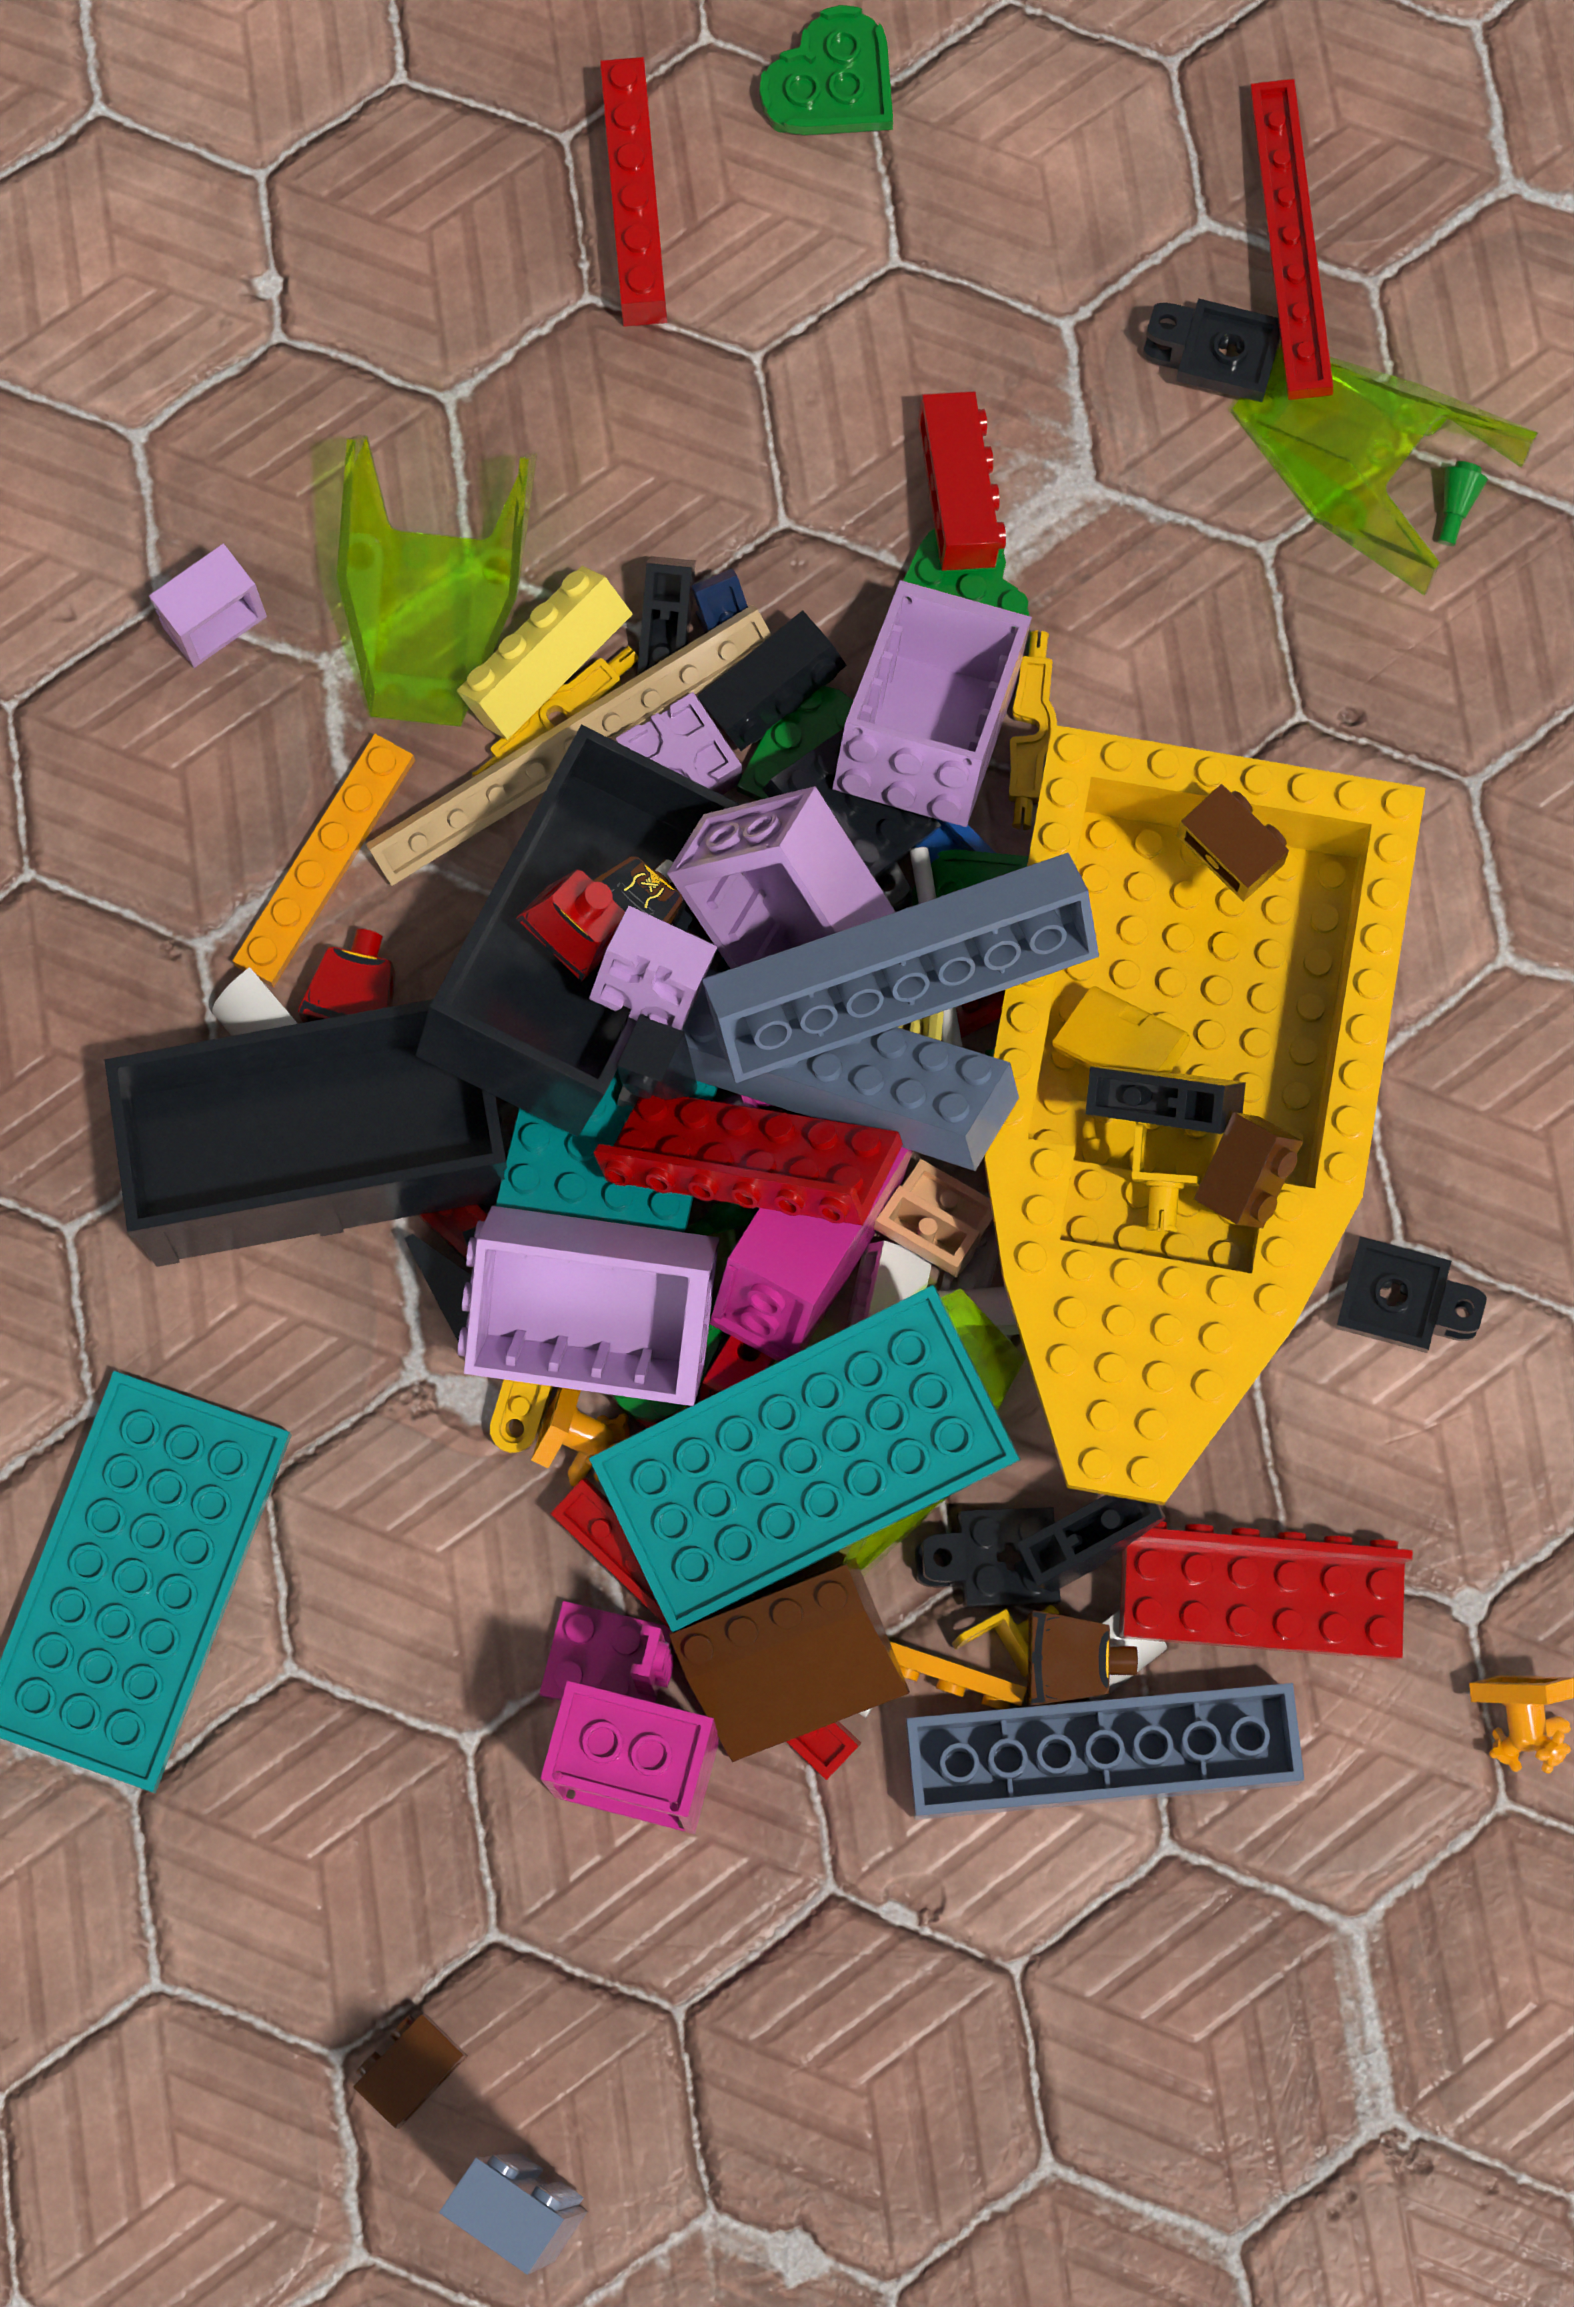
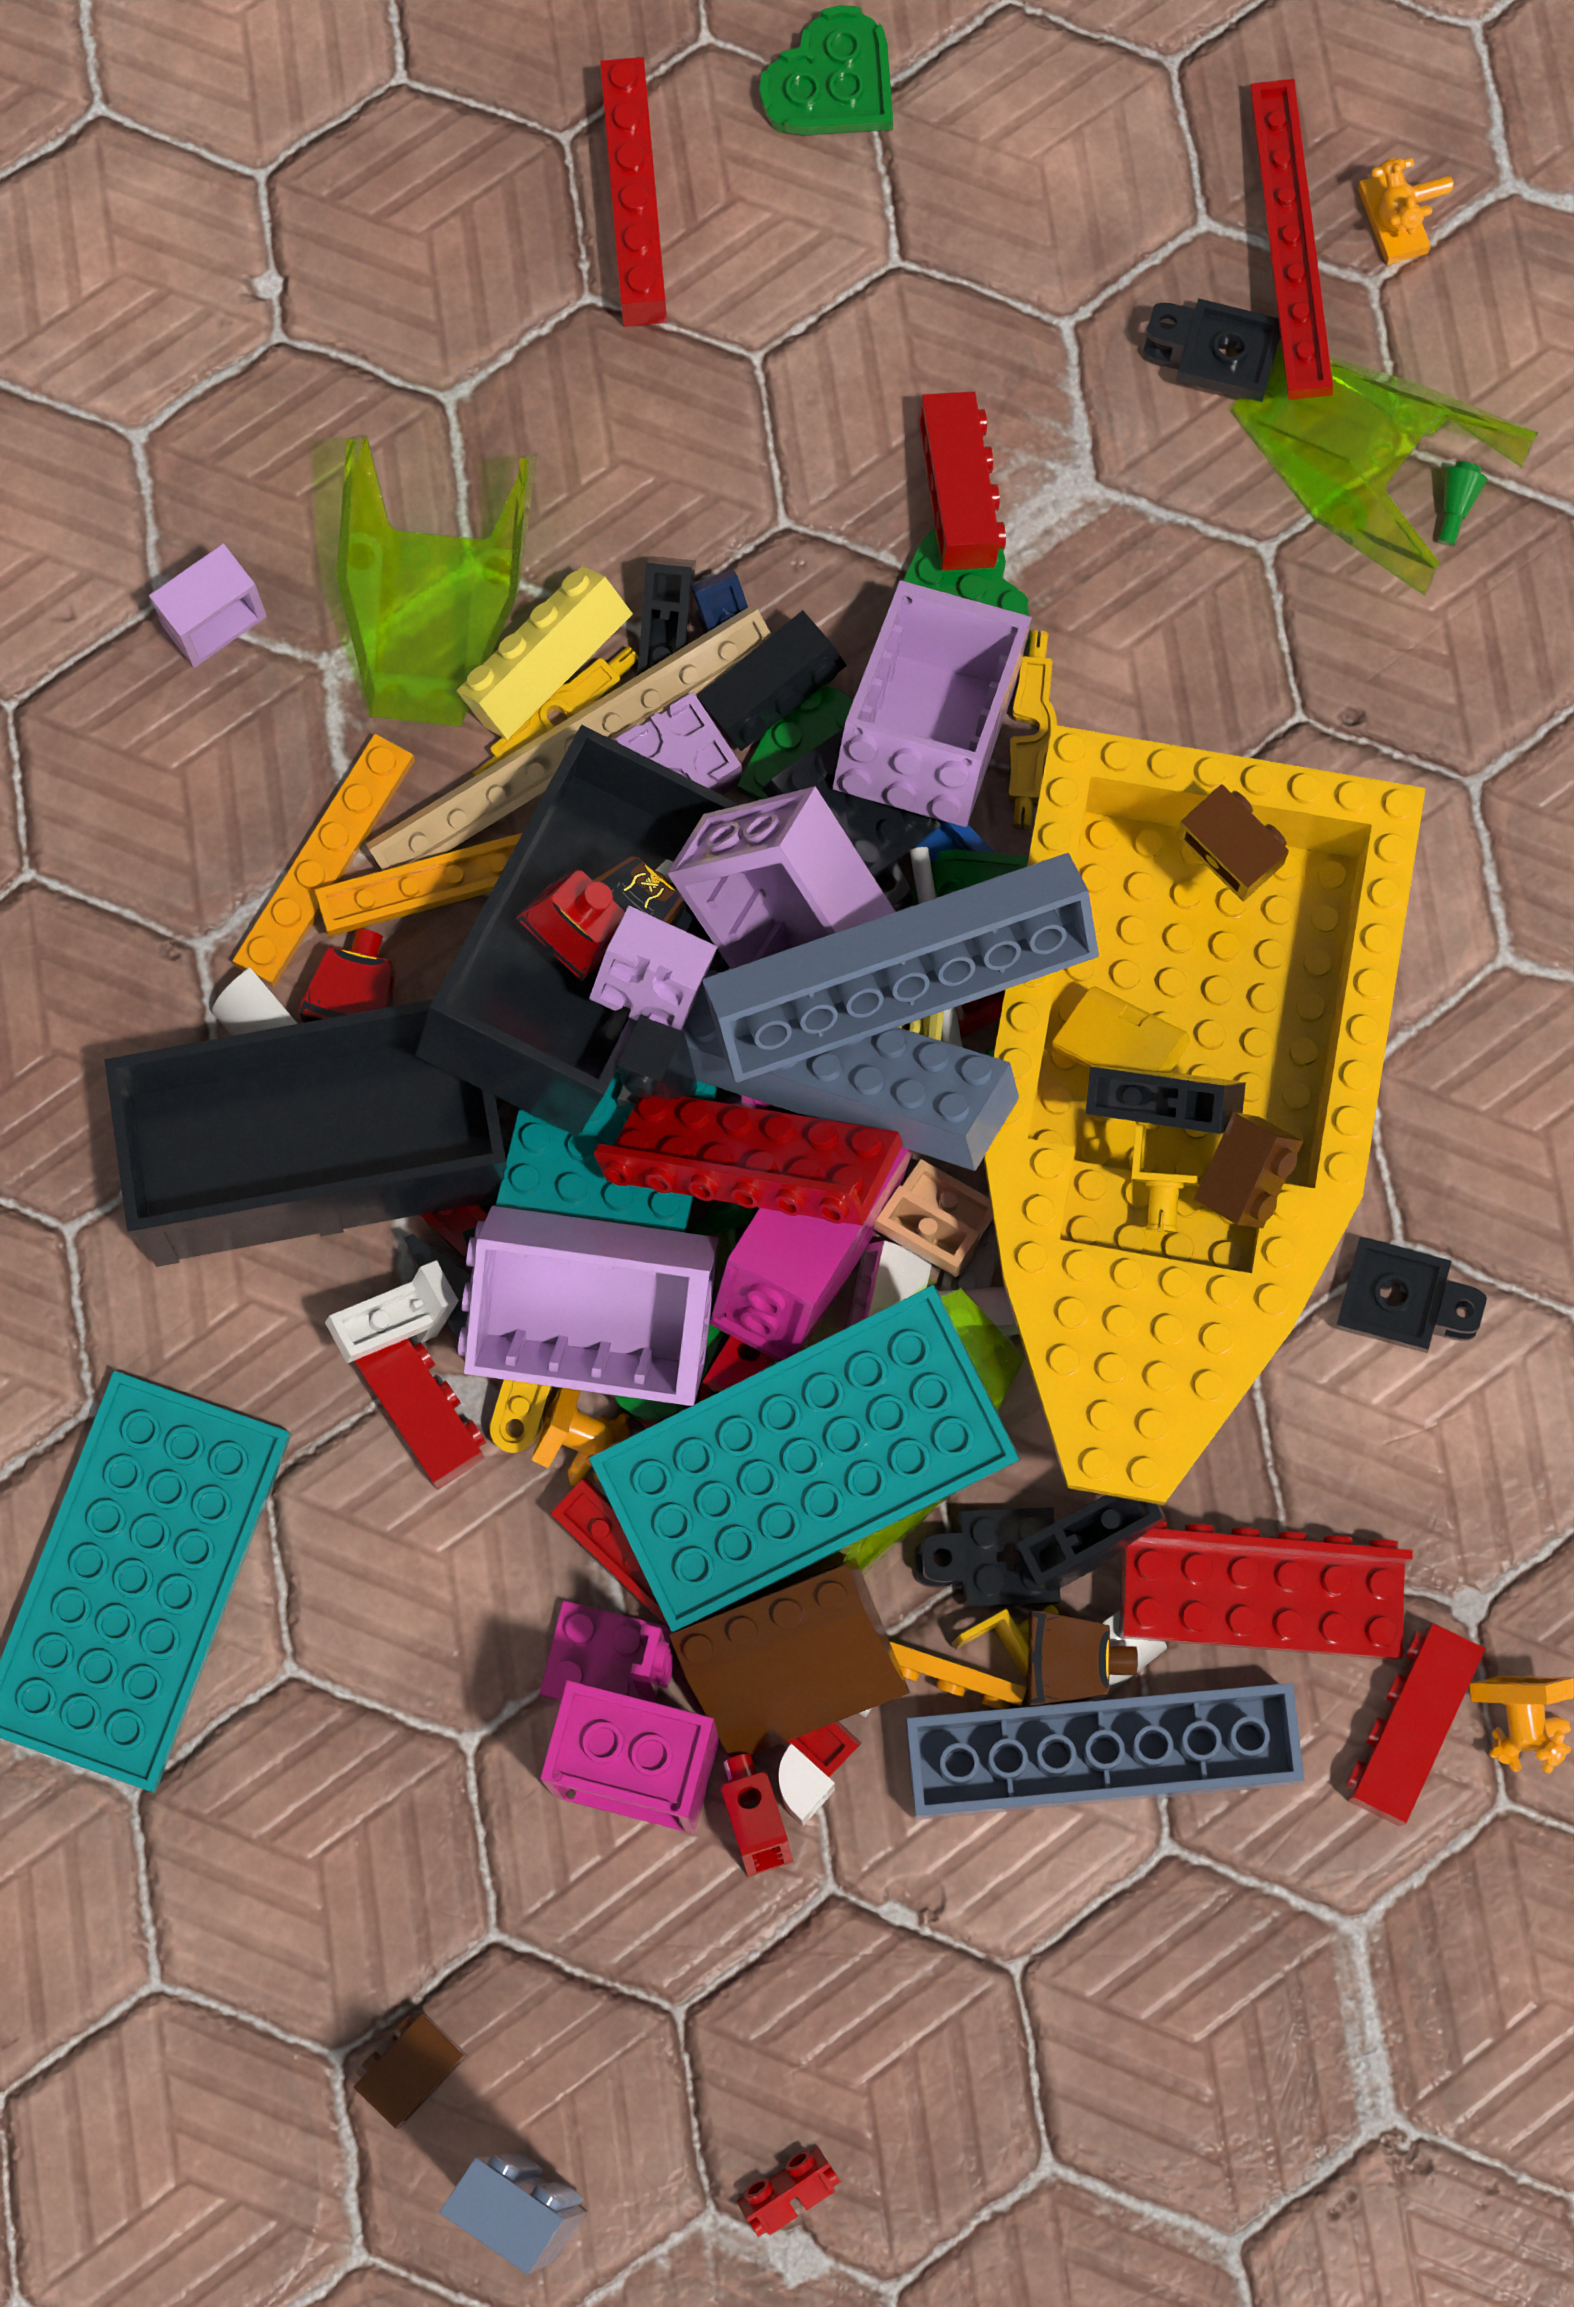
none -> light orange plate [315,833,523,937]
none -> white bracket [325,1260,458,1363]
none -> red brick [354,1338,487,1490]
none -> red torso [721,1754,794,1877]
none -> red hinge [736,2146,841,2238]
none -> white brick [779,1744,835,1827]
none -> red brick [1345,1623,1486,1827]
none -> light orange piece [1358,158,1454,266]

